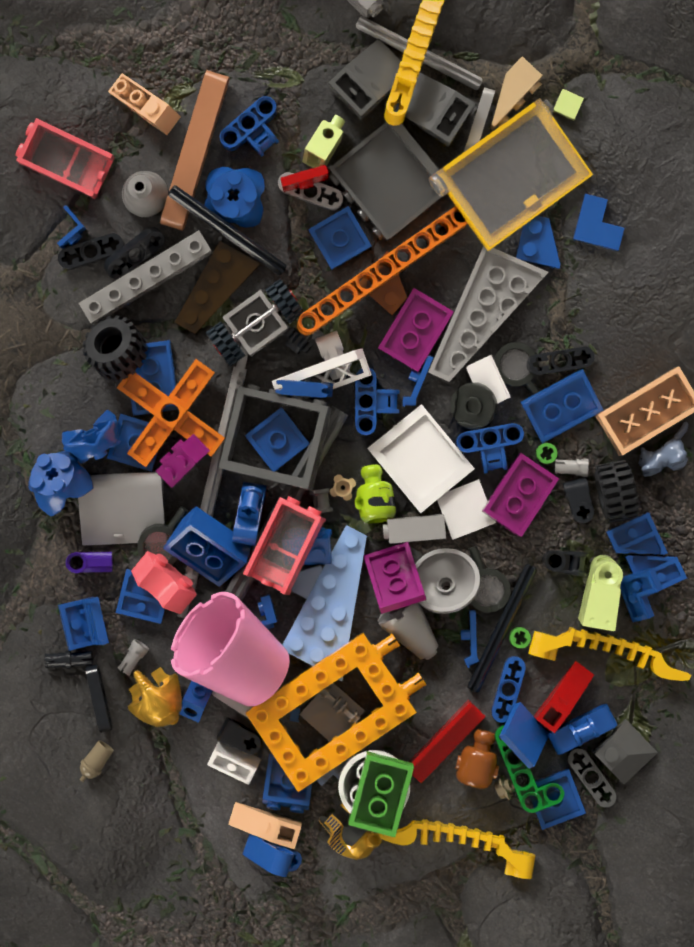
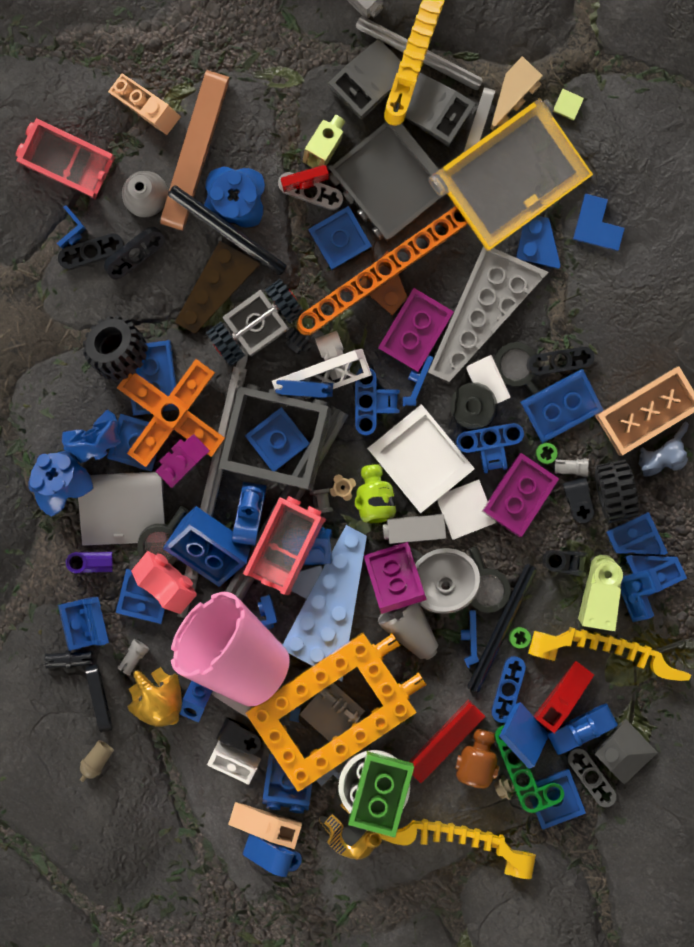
light grey brick [79,230,213,325] -> none
blue piece [220,96,279,157] -> none

